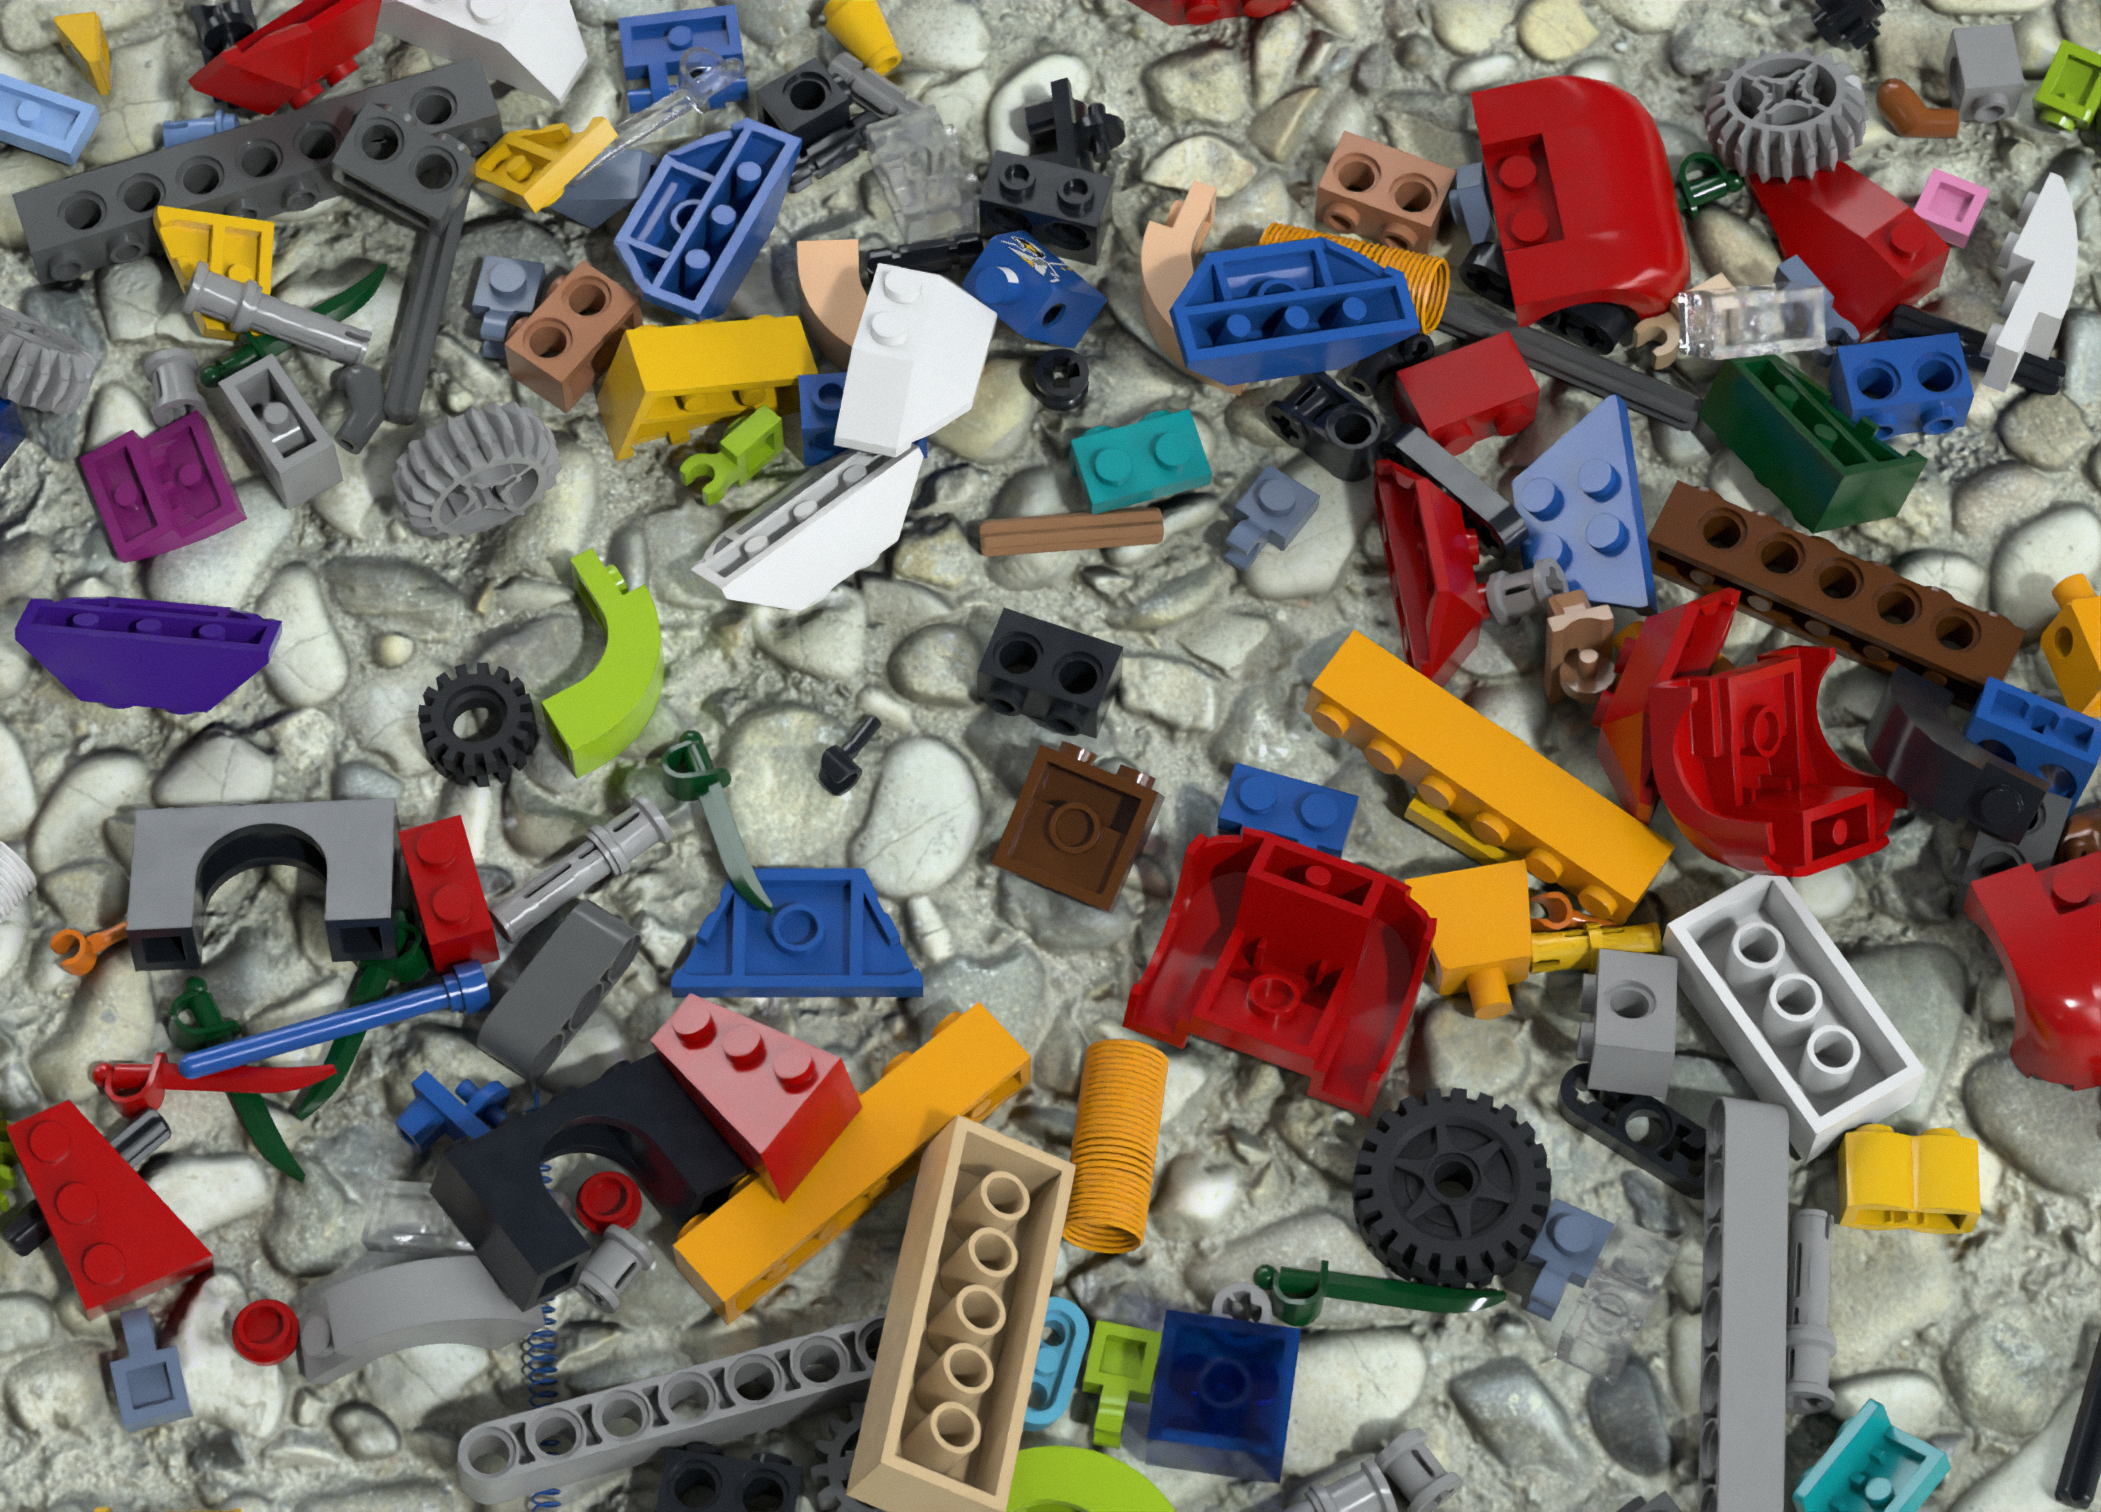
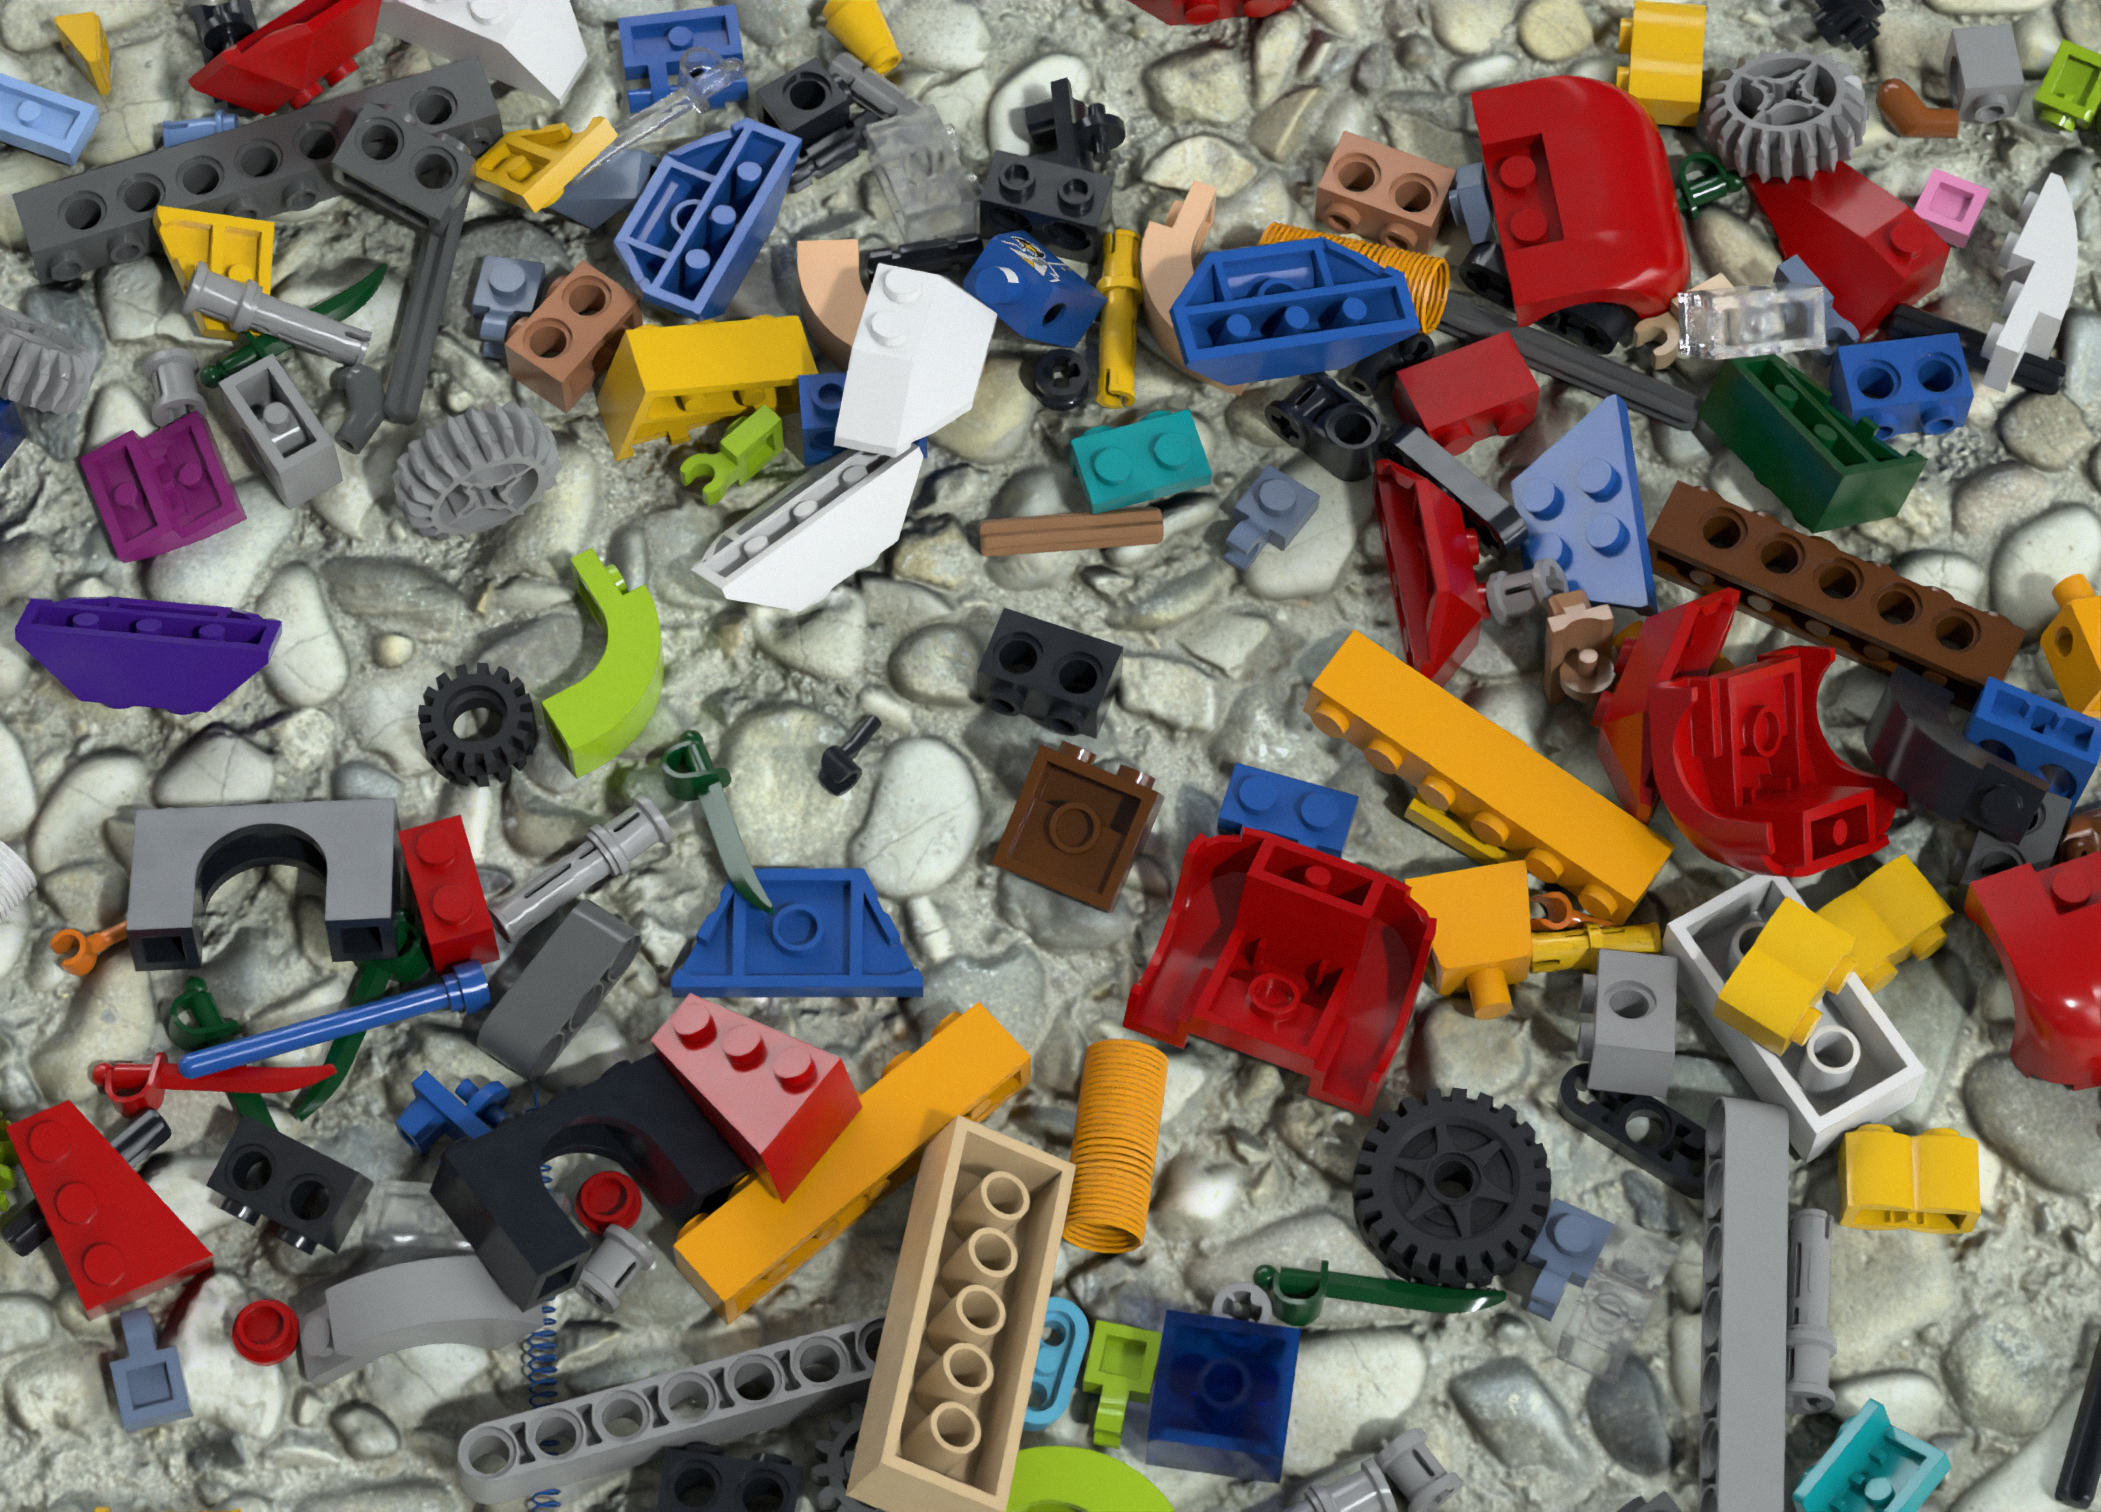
none -> black brick [206,1114,374,1256]
none -> yellow pin [1096,229,1143,409]
none -> yellow brick [1615,0,1706,127]
none -> yellow brick [1712,896,1857,1057]
none -> yellow brick [1815,854,1954,995]

